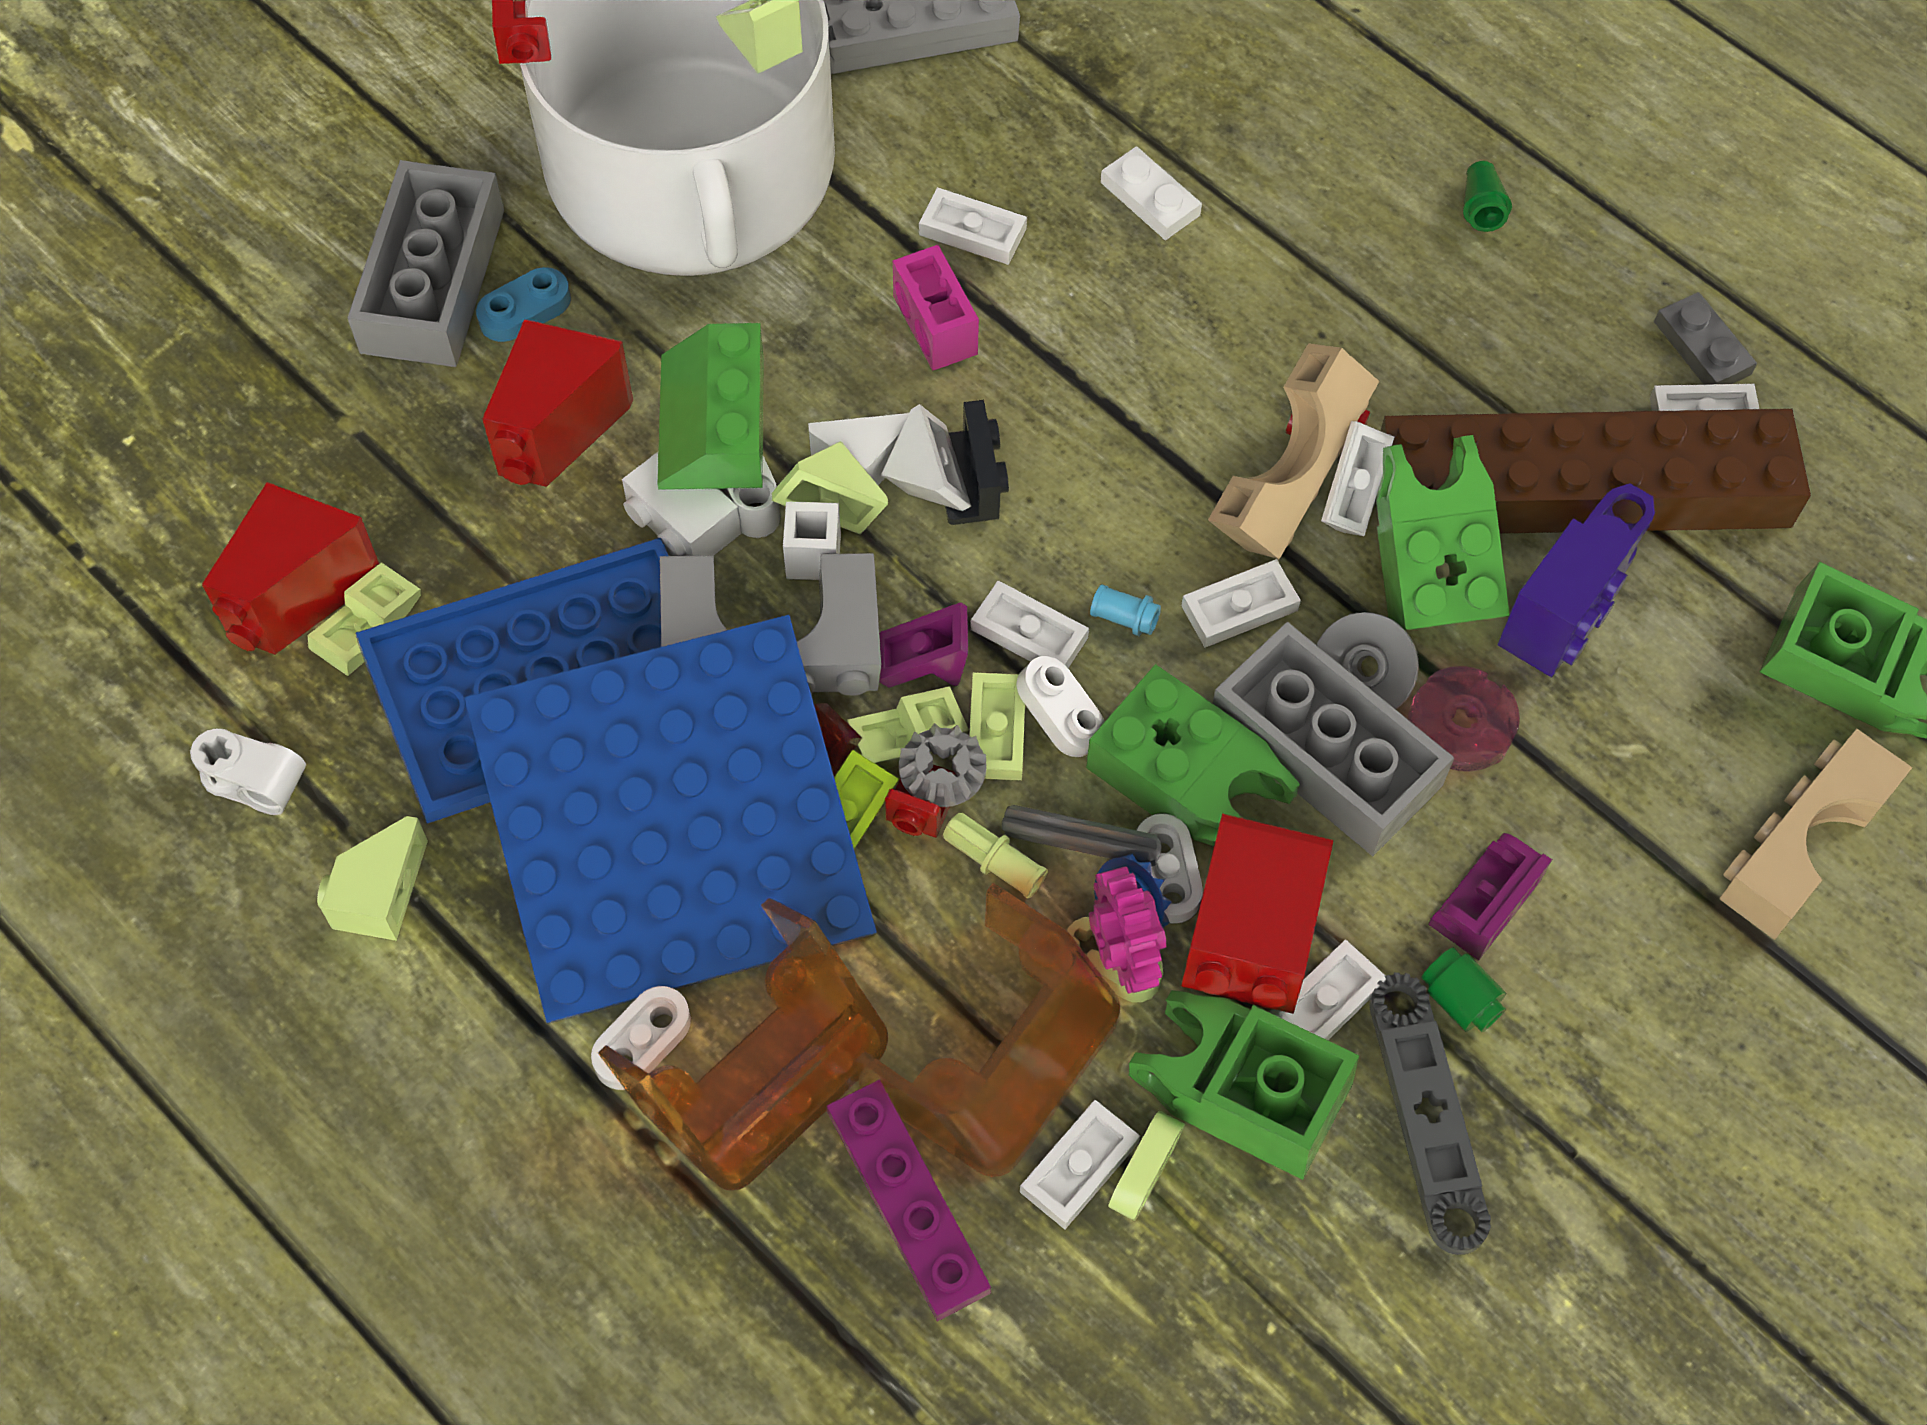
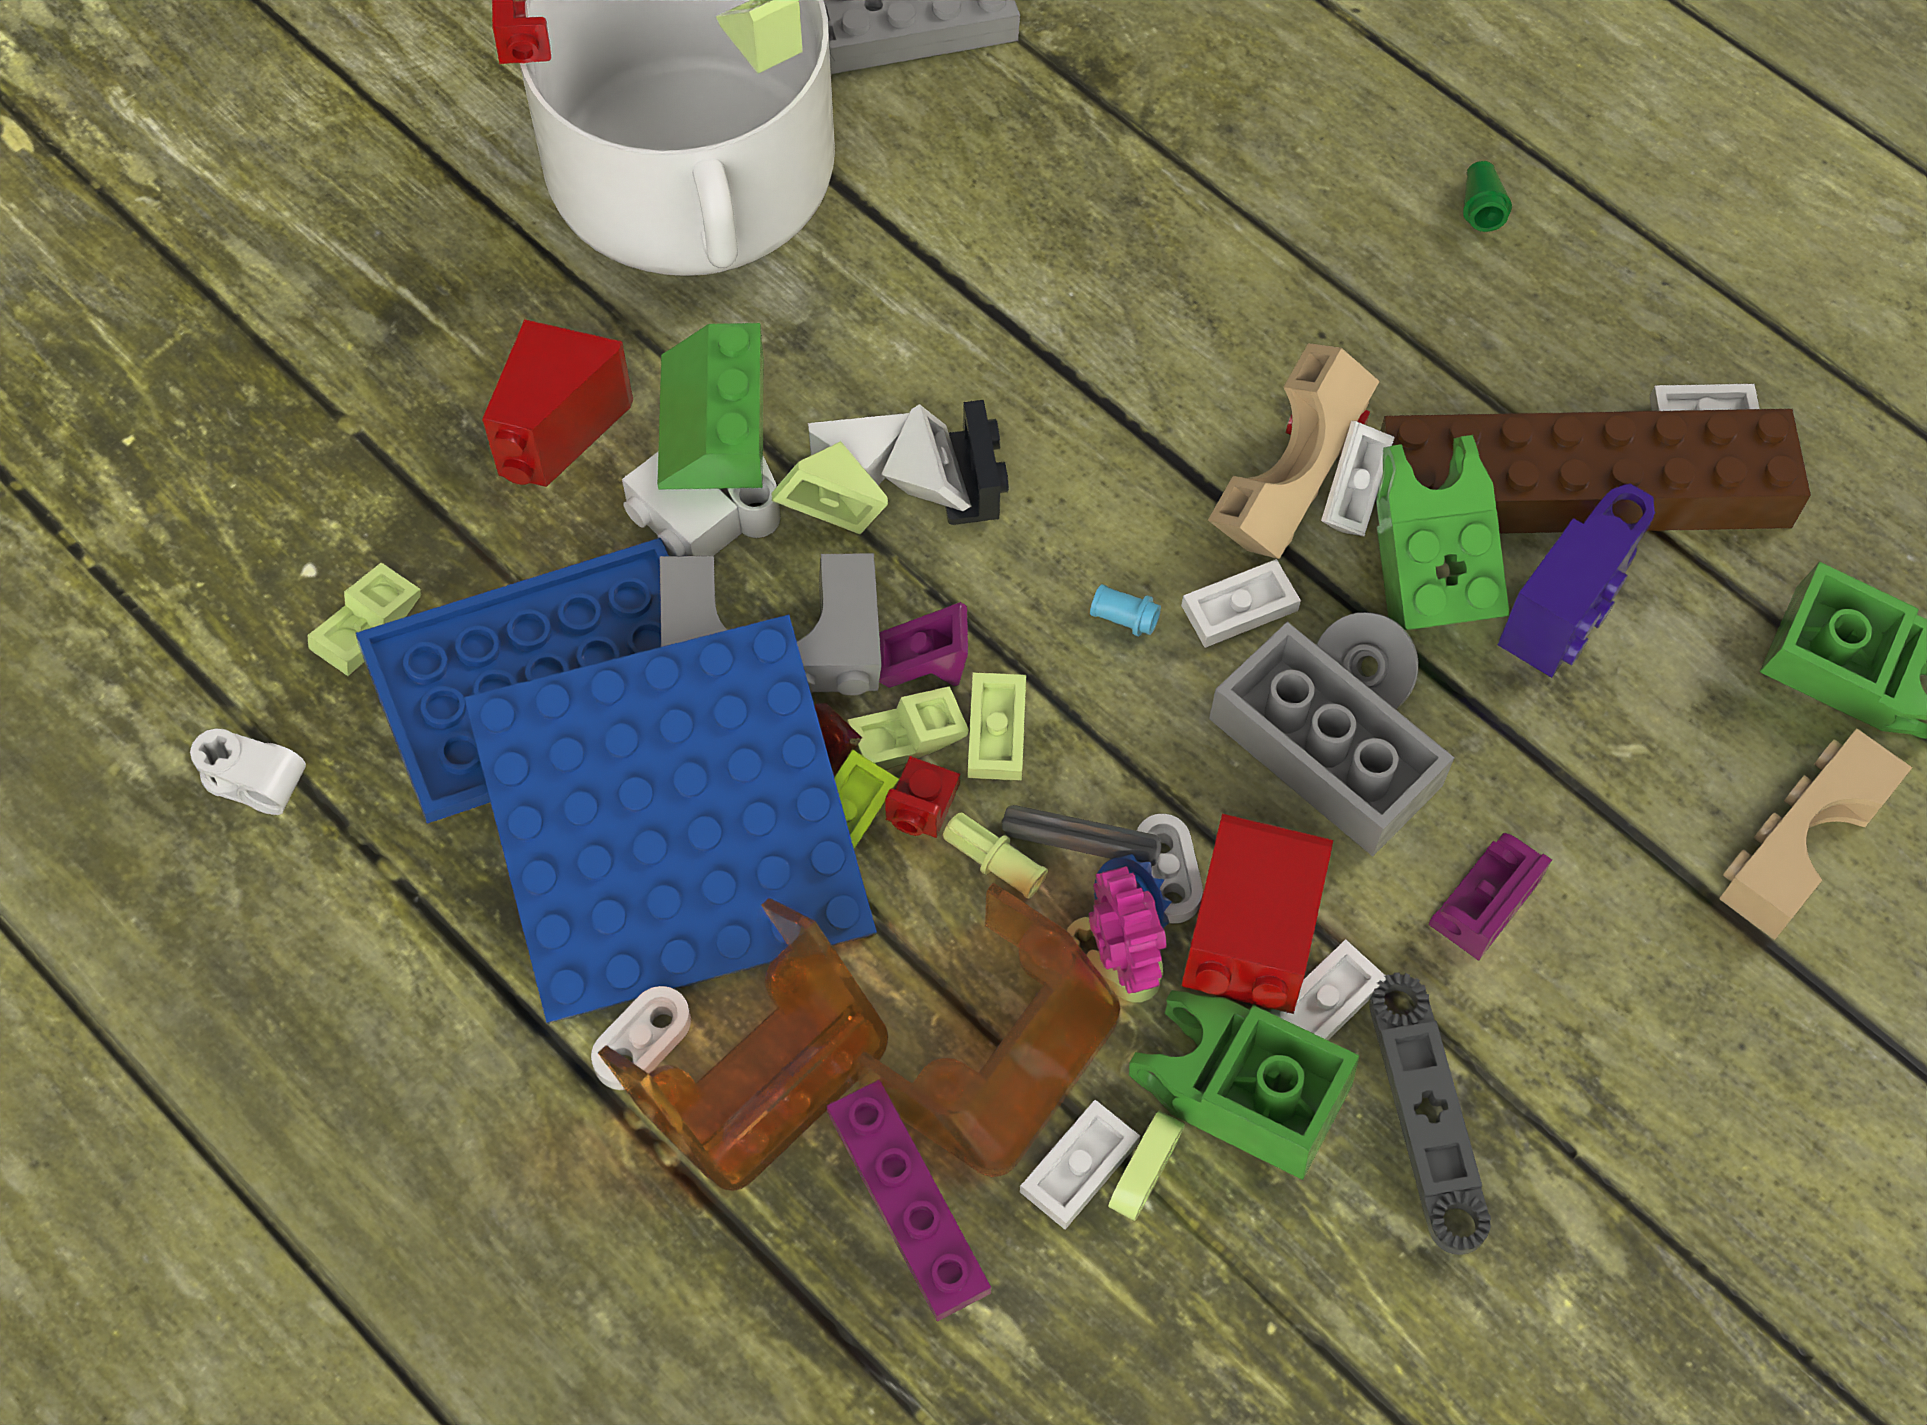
red slope [202,482,379,655] -> none
yellowish green slope [317,816,428,941] -> none
light grey brick [347,160,504,367] -> none
dark azure plate [476,267,571,342] -> none
white brick [783,502,841,580] -> none
dark pink brick [892,245,979,371] -> none
light grey gear [899,723,986,807] -> none
white plate [919,187,1027,265] -> none
white plate [971,581,1089,668] -> none
white plate [1017,656,1105,757] -> none
bright green brick [1086,664,1300,846] -> none
white plate [1101,146,1202,241] -> none
clear pink plate [1408,666,1520,771] -> none
green brick [1421,947,1507,1032] -> none
flat silver plate [1654,292,1757,385] -> none

